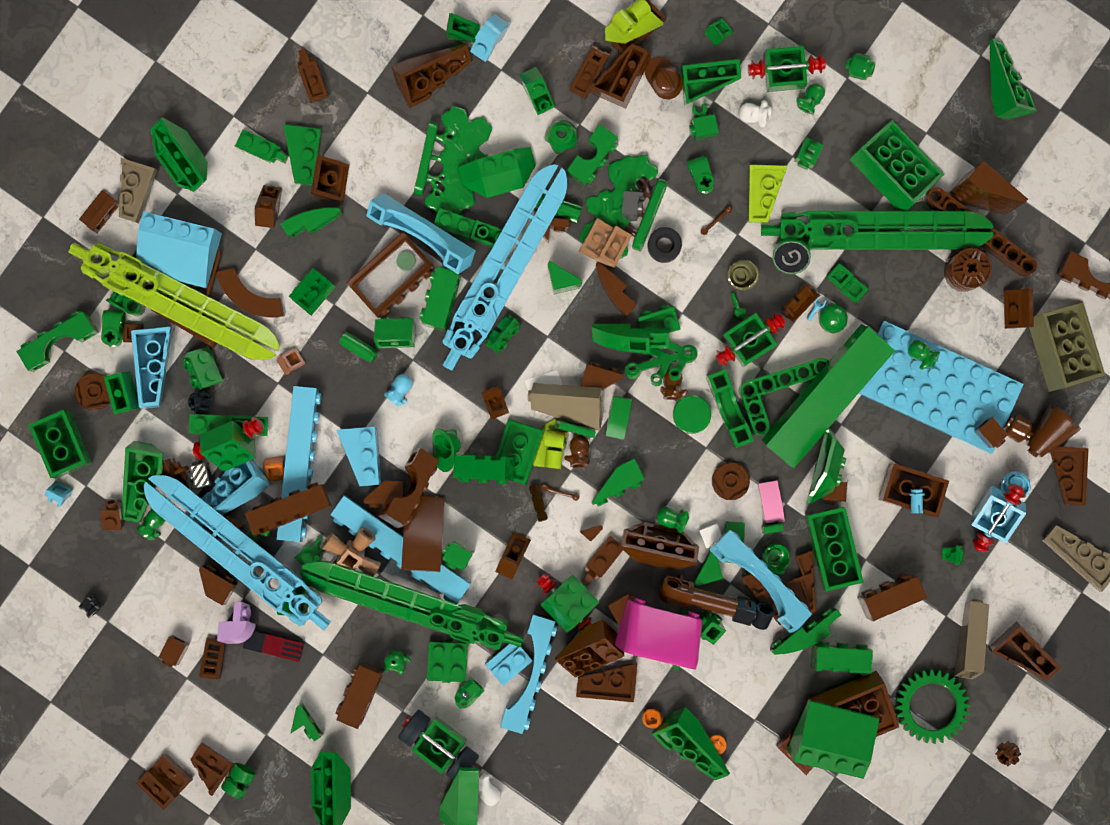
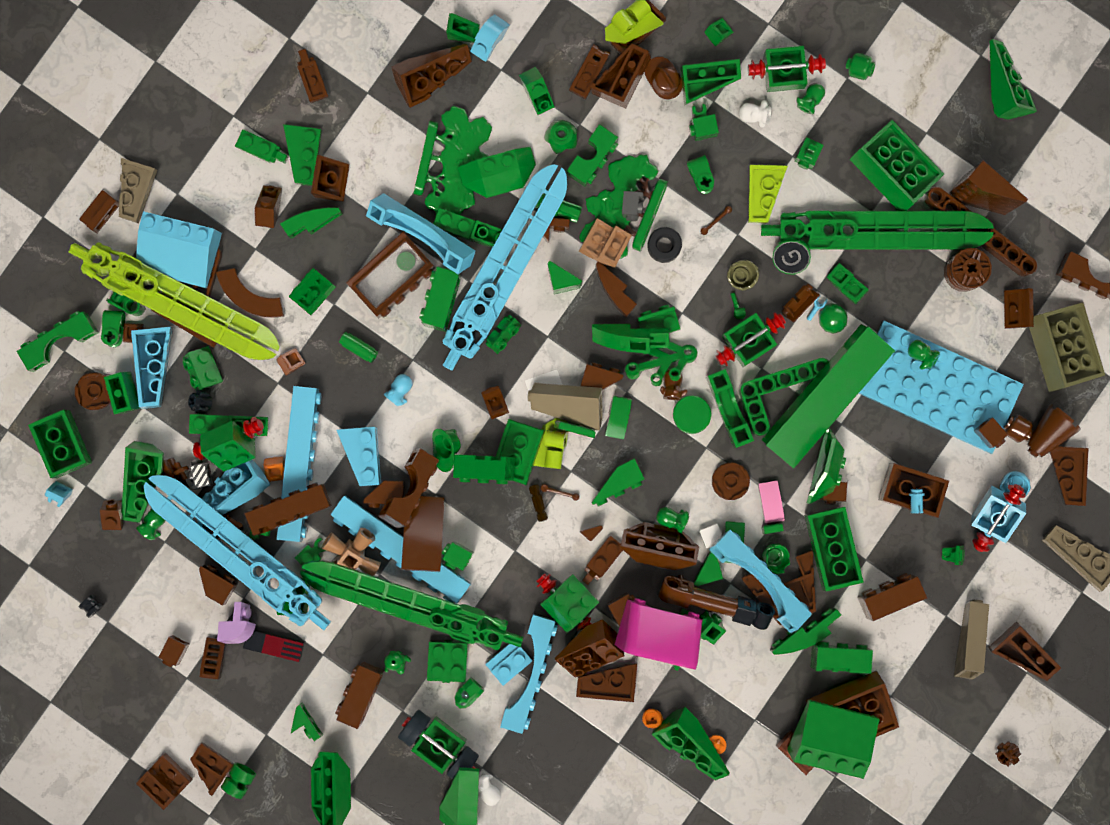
green wedge [150,118,208,192] -> none
green brick [374,317,416,348] -> none
reddish brown slope [495,532,531,580] -> none
reddish brown animal [564,436,590,468] -> none
green piece [895,669,970,744] -> none

